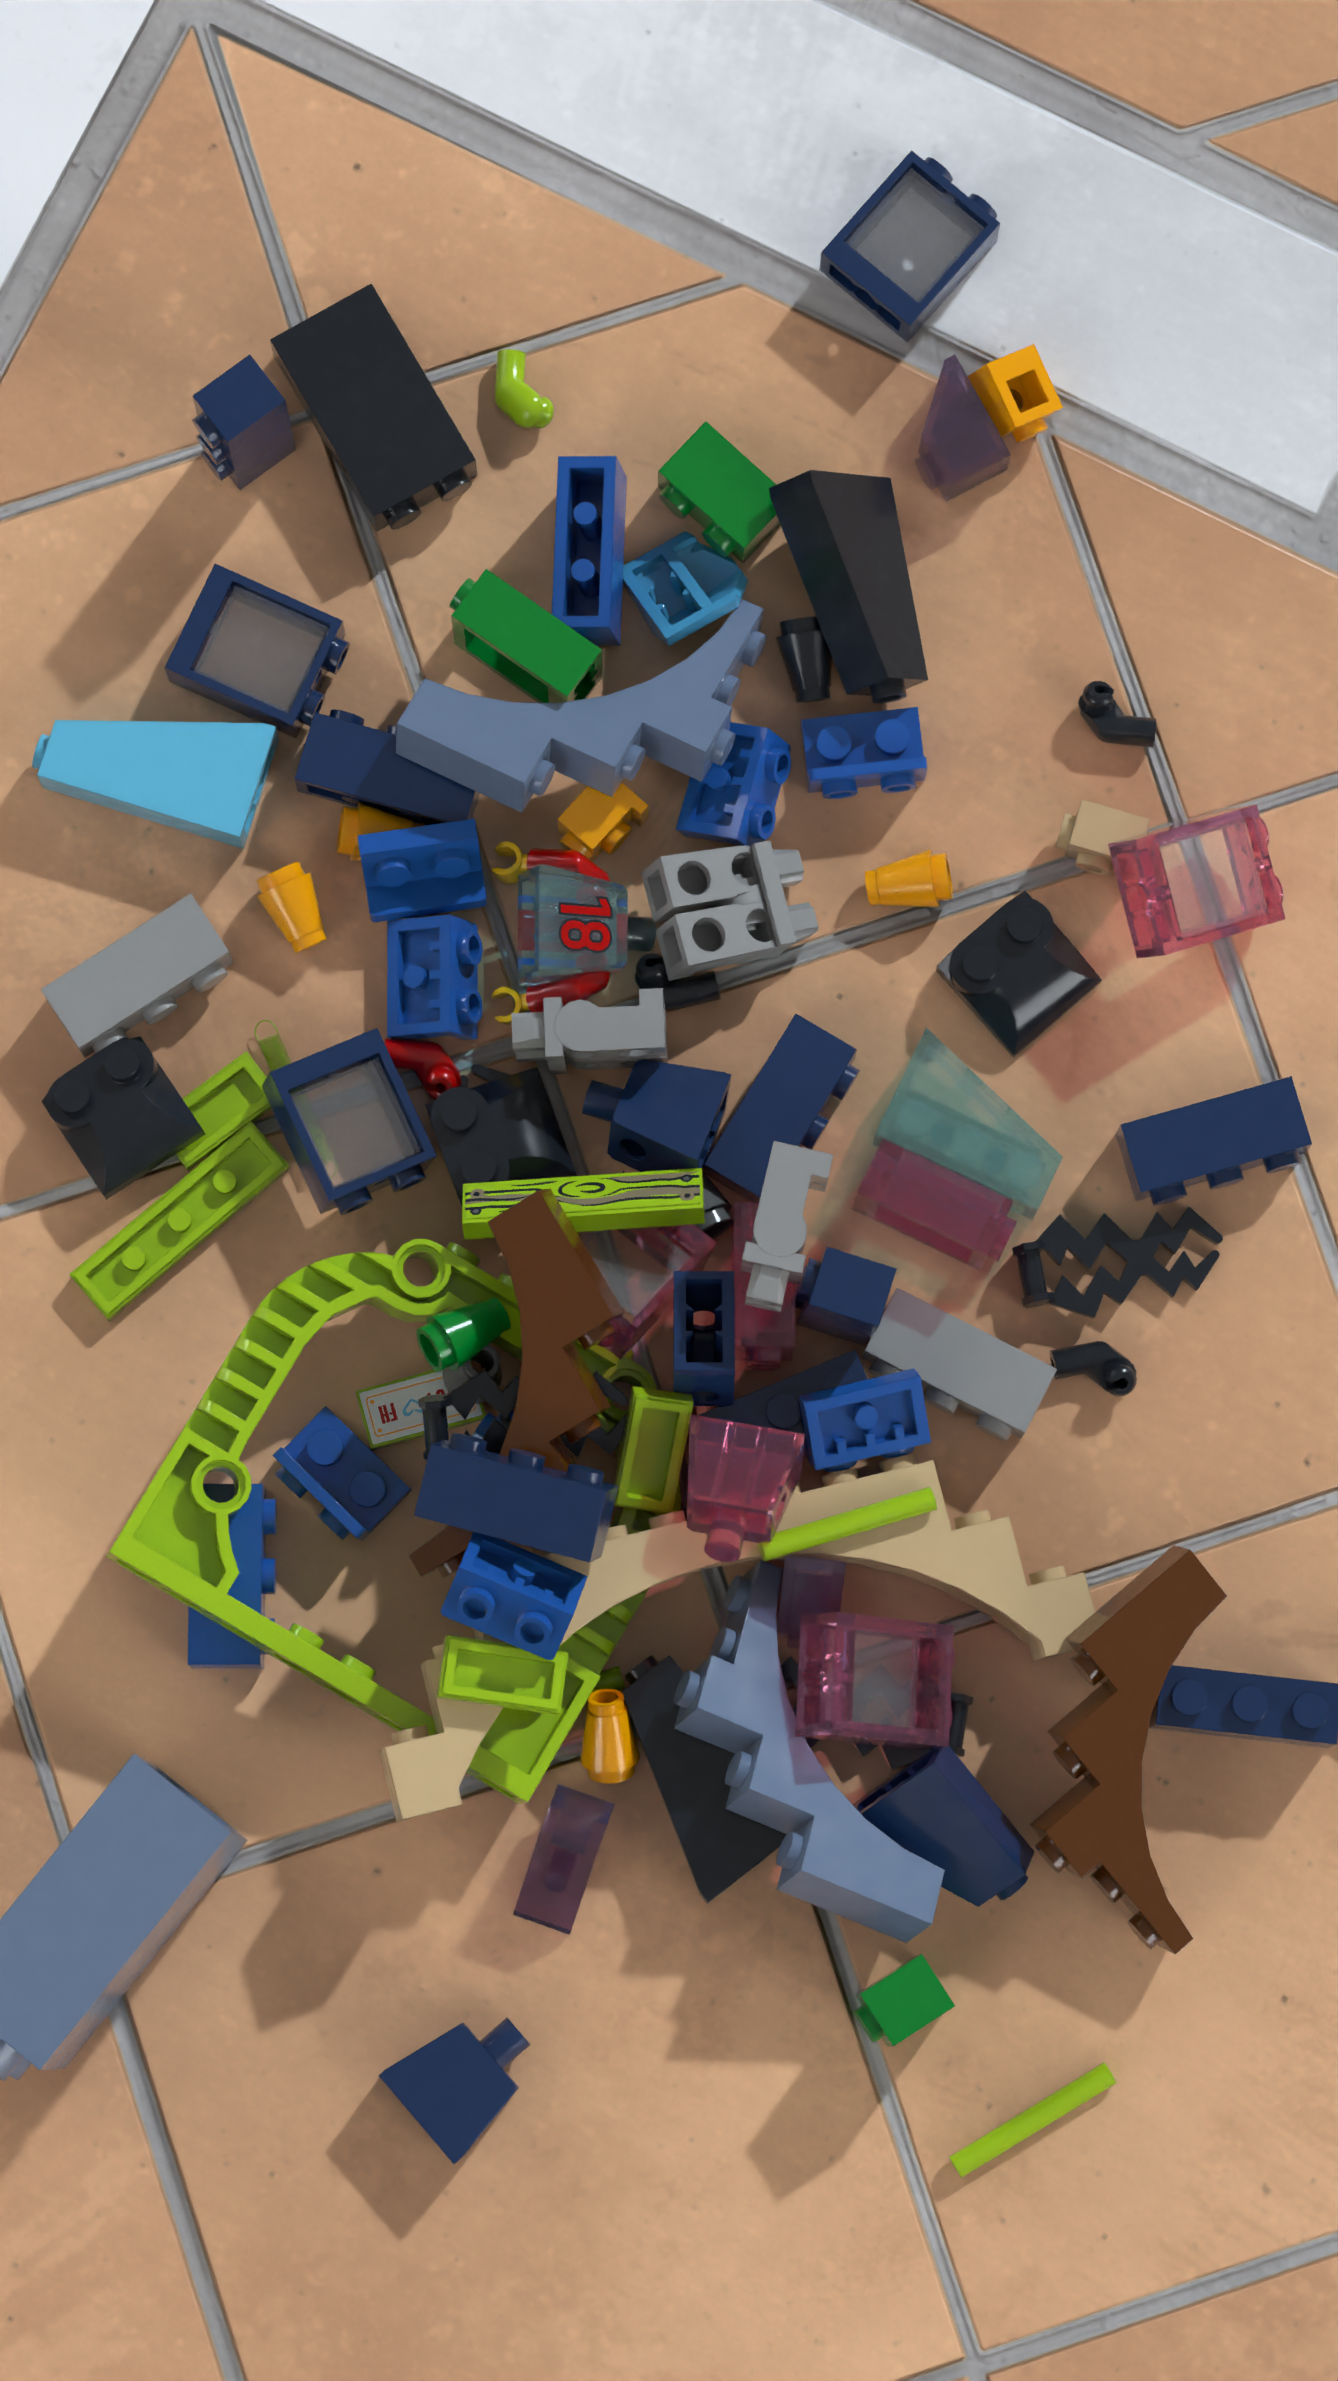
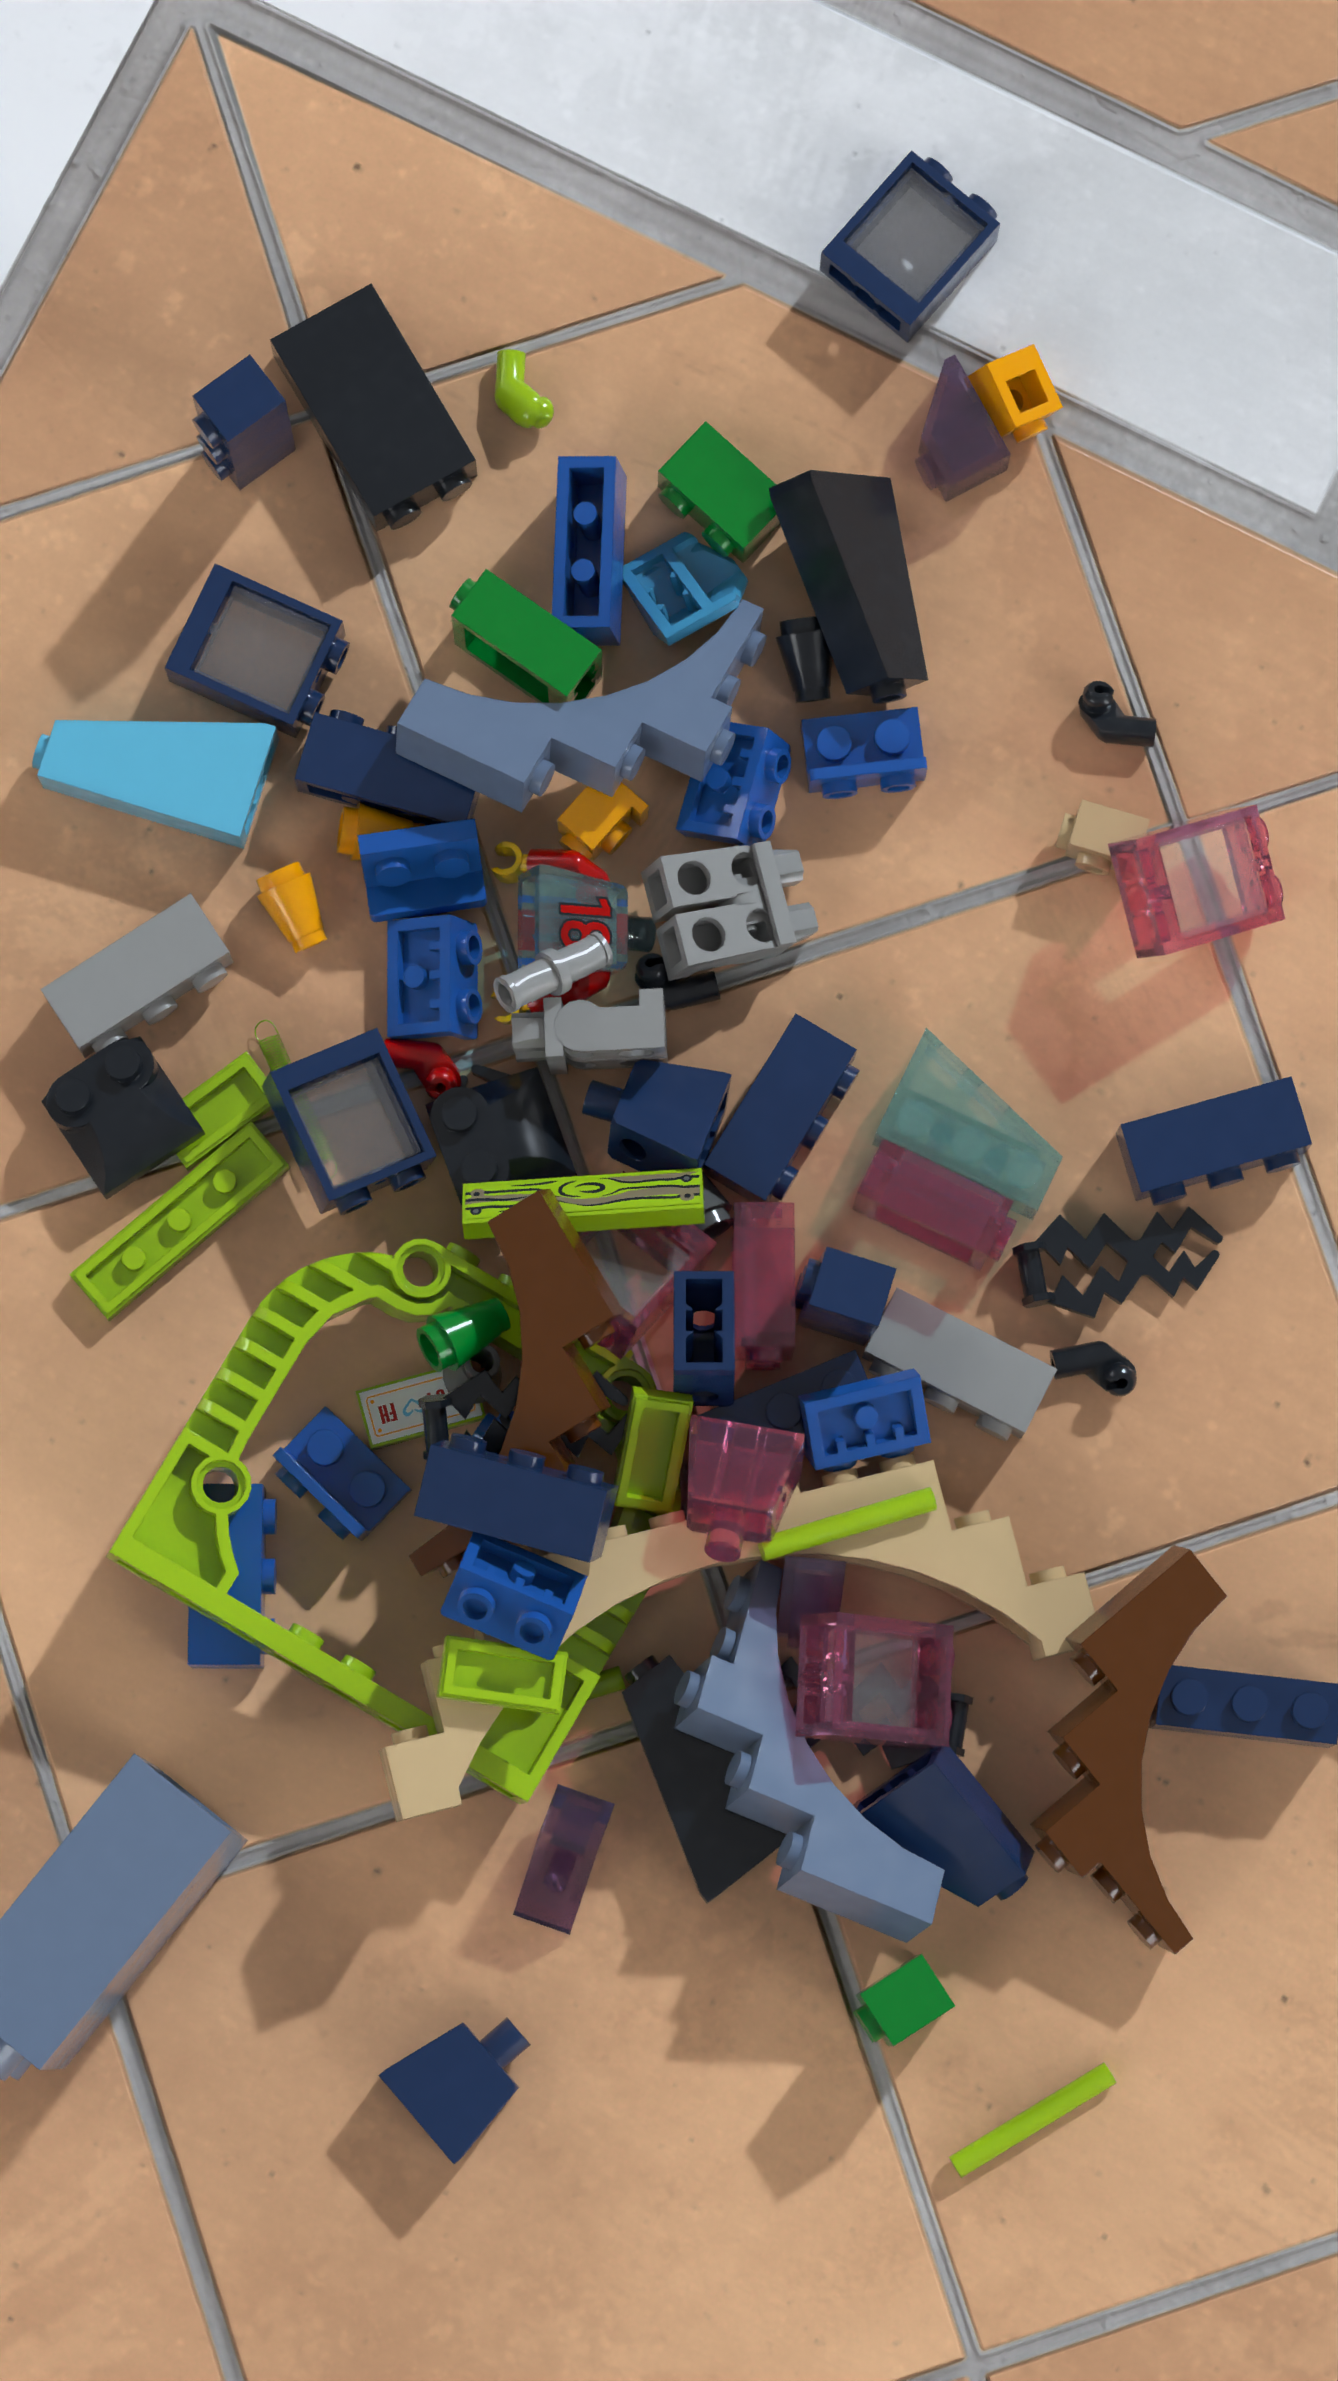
light orange cone [580,1689,640,1784] -> none
light grey hips [740,1141,833,1313] -> none
light orange cone [865,849,953,907] -> none
black slope [936,891,1102,1058] -> none
none -> light grey pin [493,932,613,1013]

